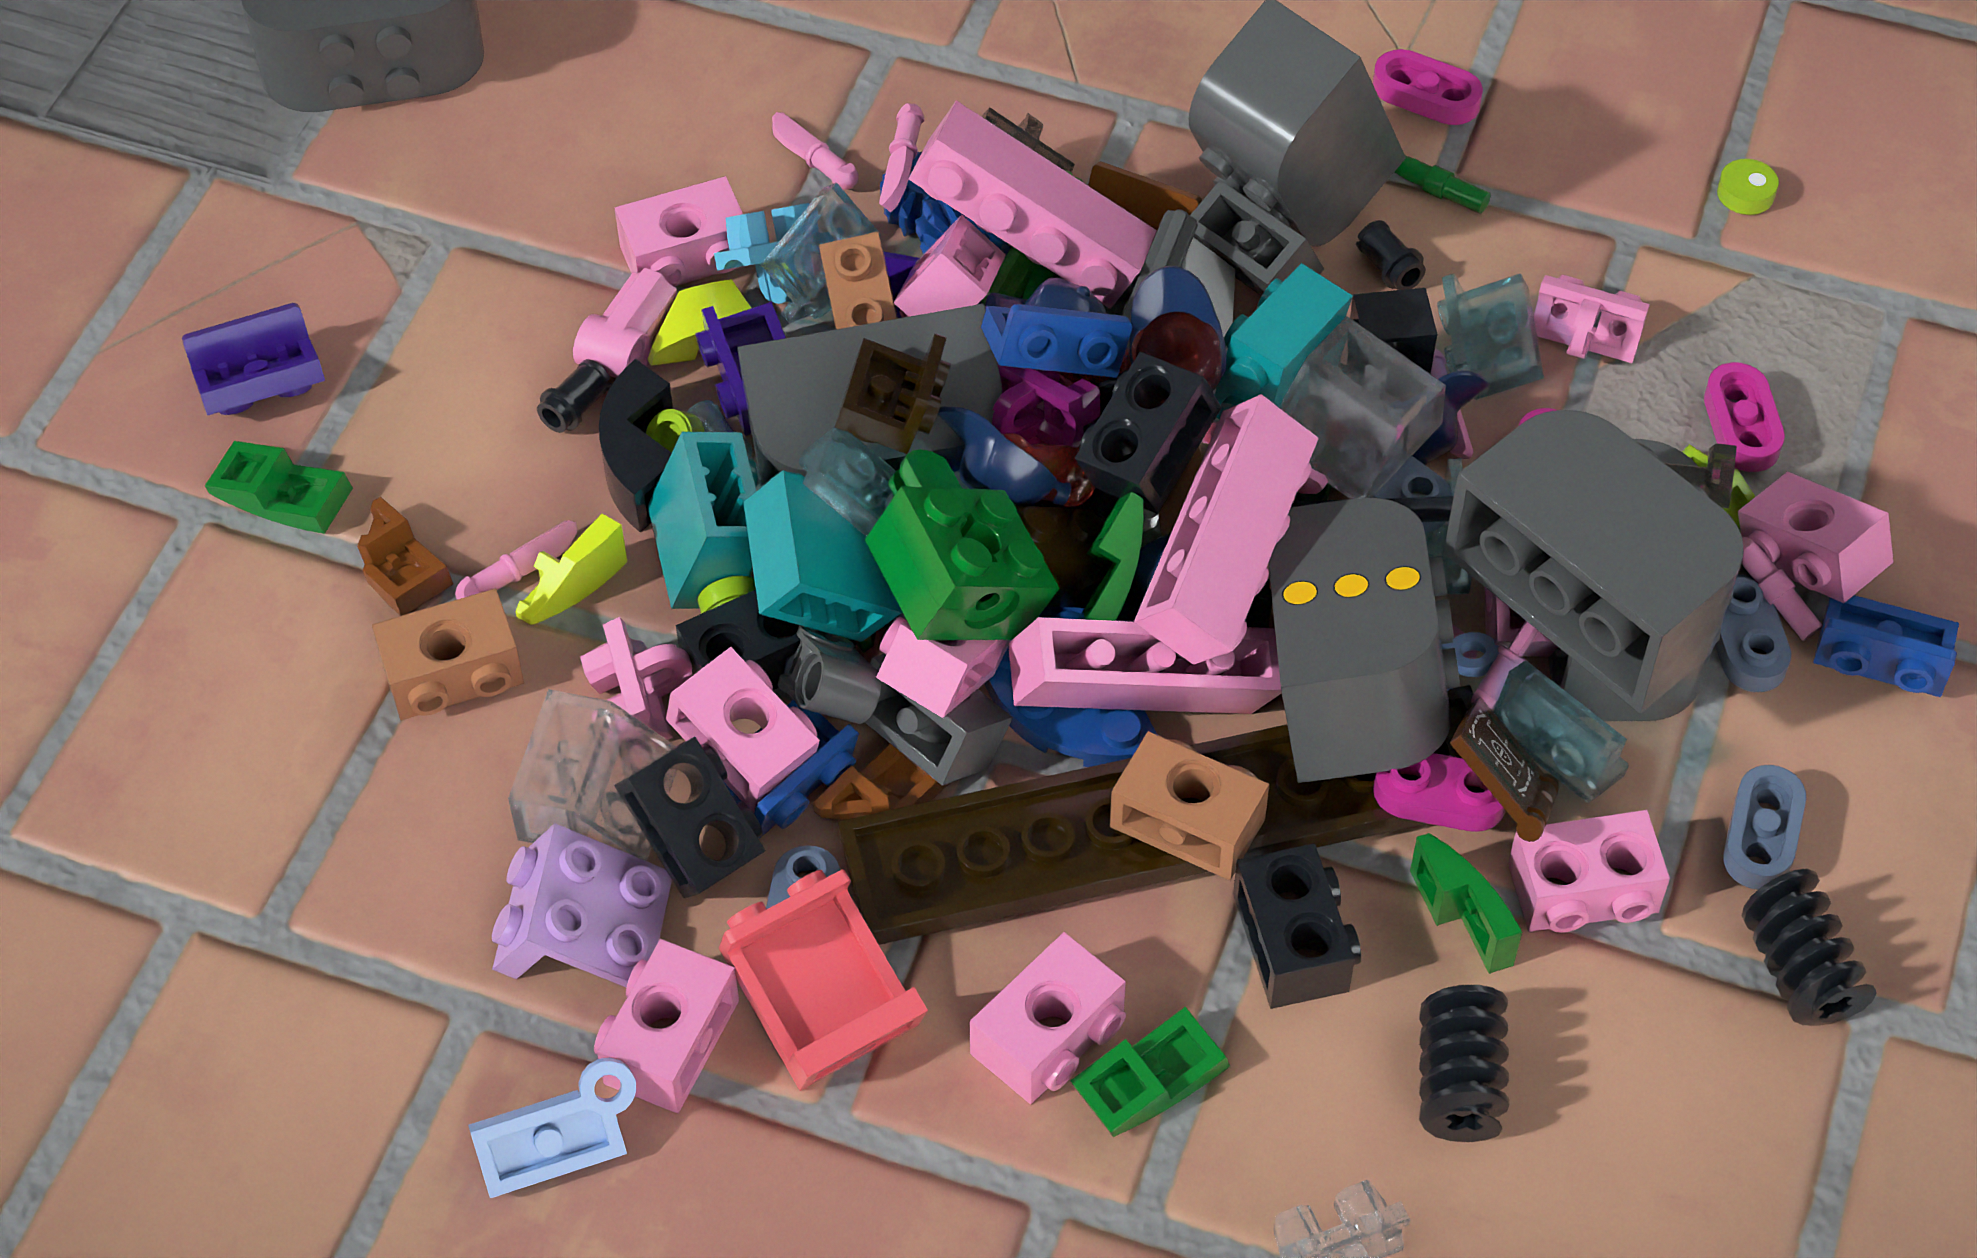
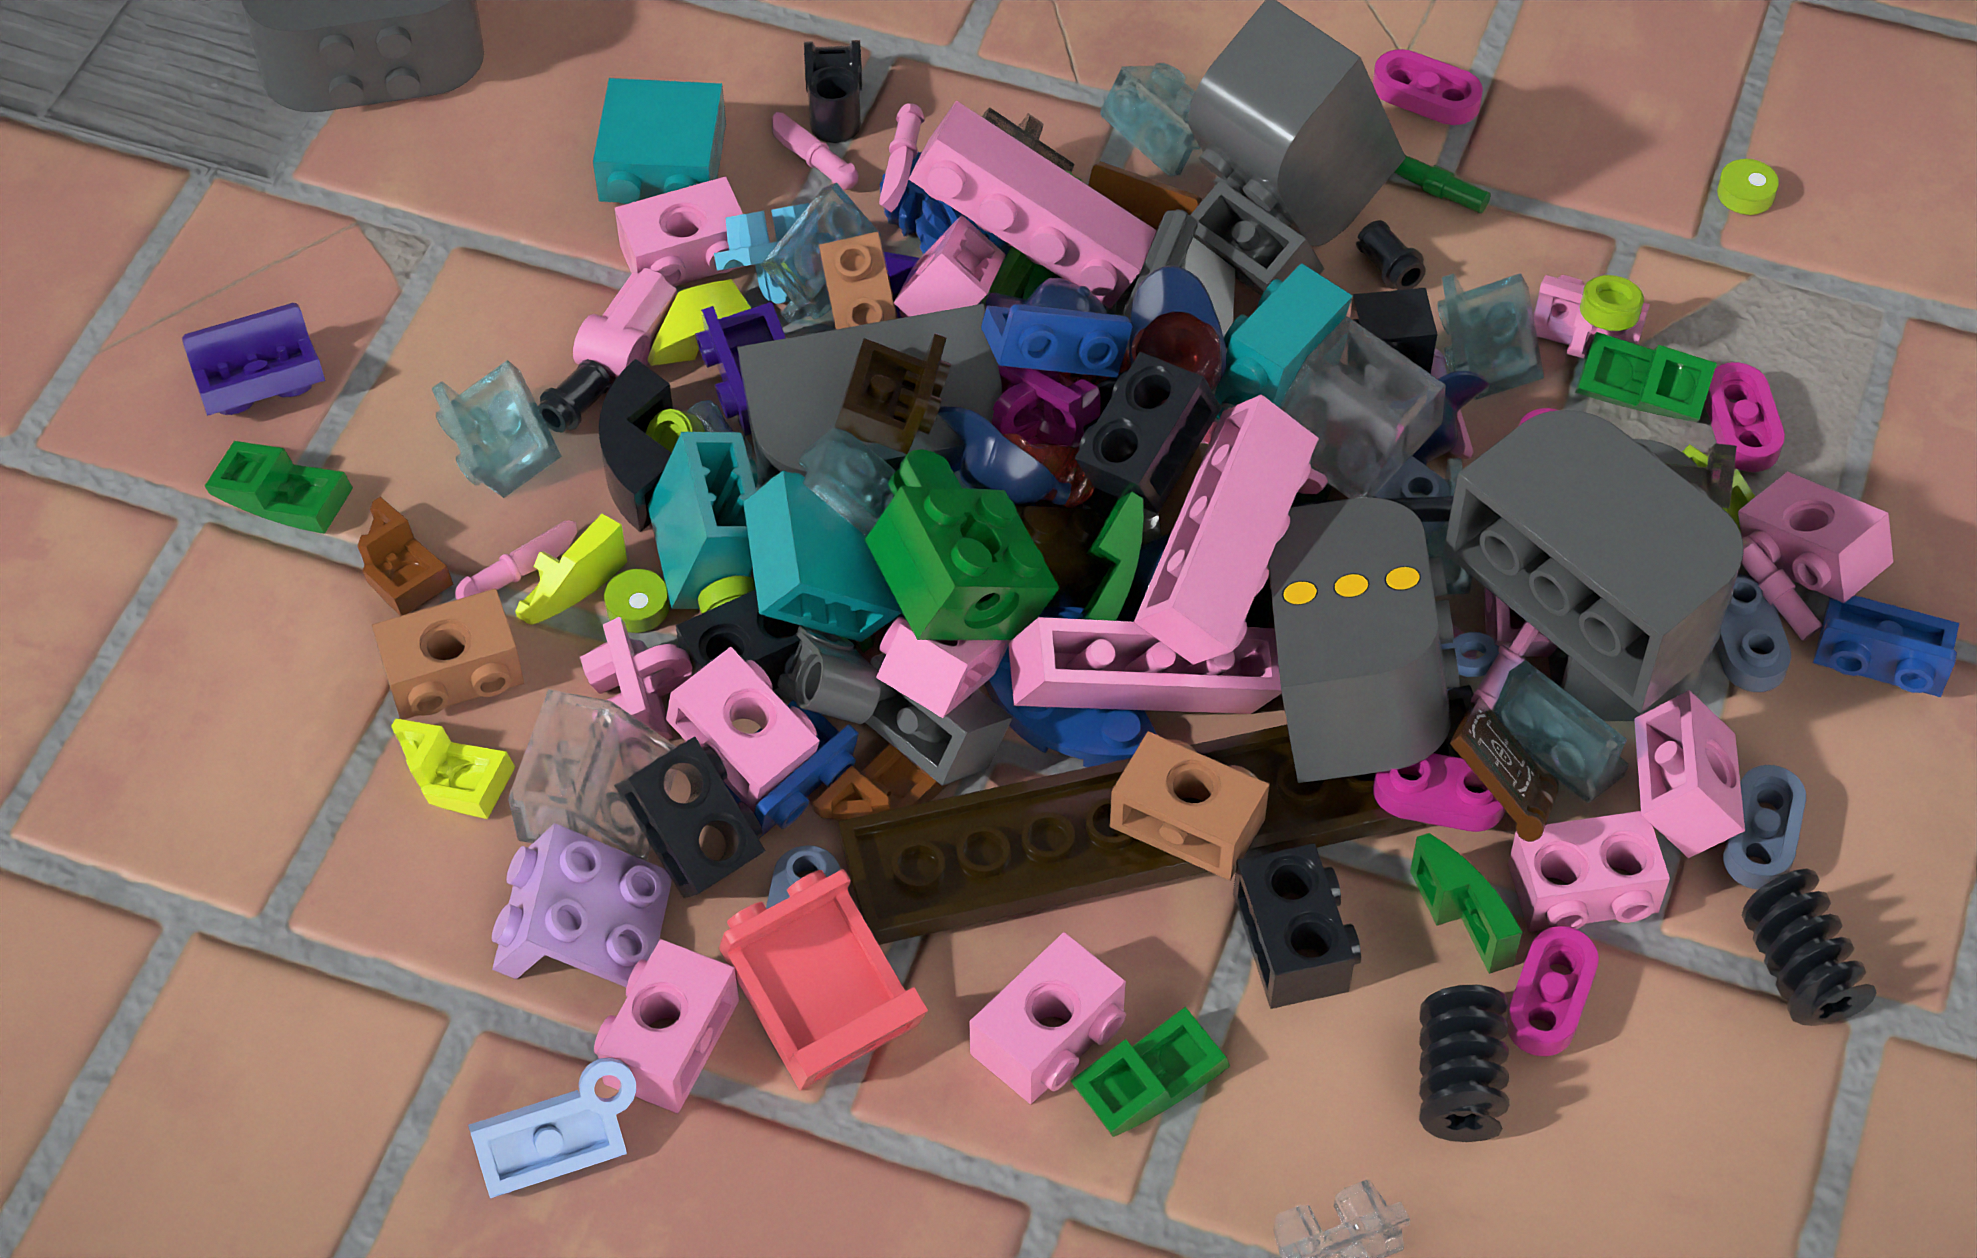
none -> neon yellow slope [391,718,515,819]
none -> clear light blue bracket [432,360,562,498]
none -> teal brick [593,78,726,204]
none -> lime tile [604,569,669,633]
none -> black piece [804,40,862,143]
none -> clear light blue bracket [1100,63,1201,176]
none -> dark pink plate [1506,926,1599,1056]
none -> green slope [1575,332,1717,422]
none -> lime tile [1580,275,1644,331]
none -> bright pink brick [1634,690,1745,858]

